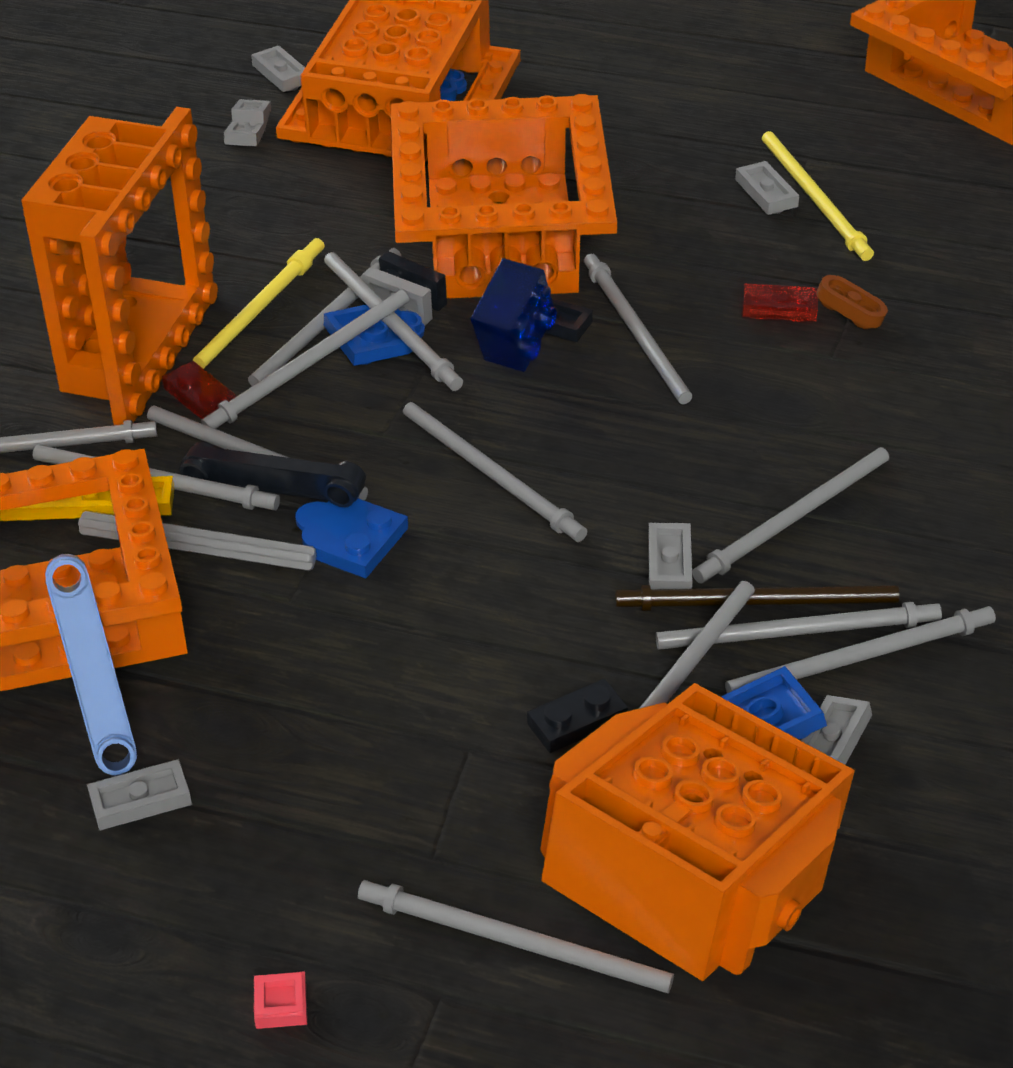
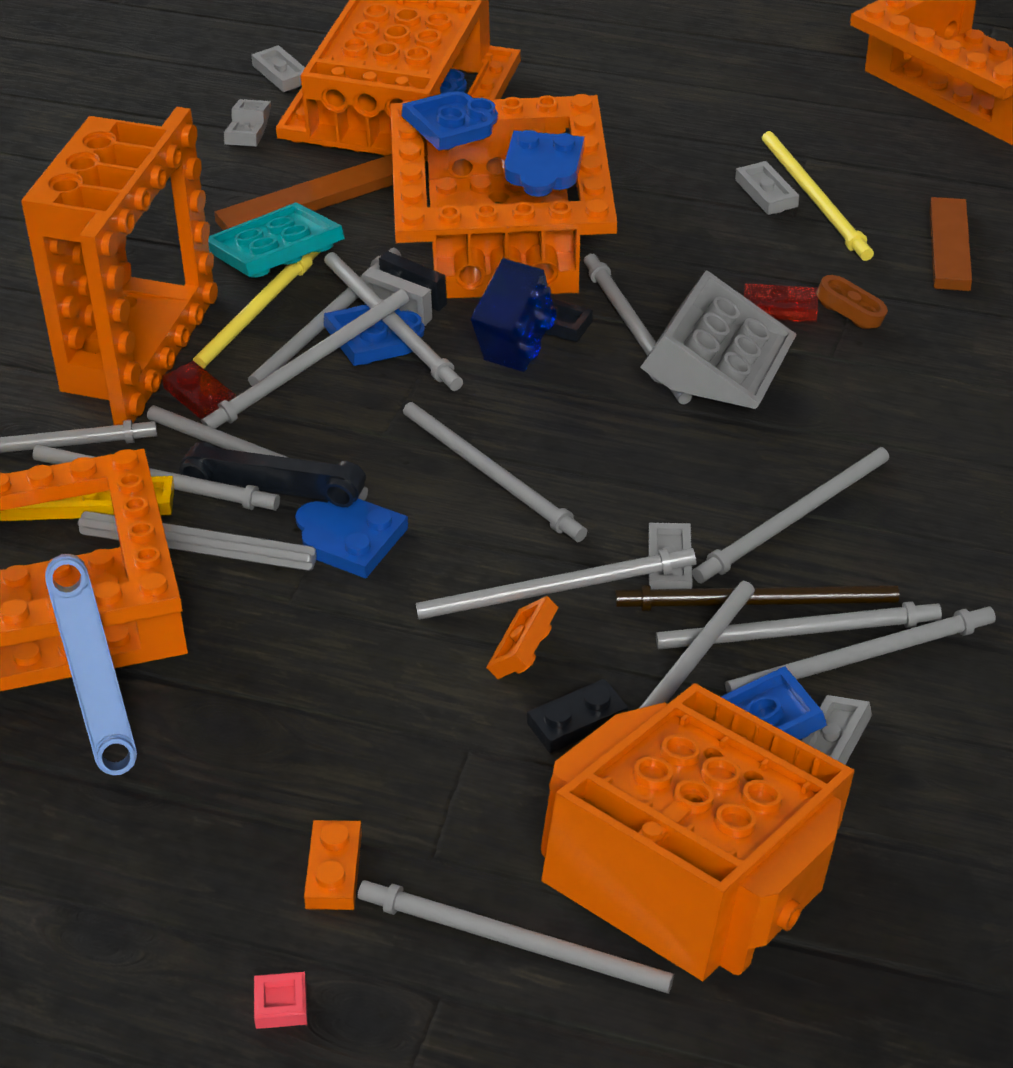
light grey plate [87,759,192,831] -> none
none -> teal plate [208,202,345,277]
none -> dark orange tile [214,154,393,231]
none -> orange plate [304,820,362,910]
none -> blue plate [402,91,498,151]
none -> light grey bar [416,548,696,620]
none -> orange plate [486,596,559,679]
none -> blue plate [505,130,584,197]
none -> light grey slope [640,270,797,409]
none -> dark orange tile [930,197,972,291]

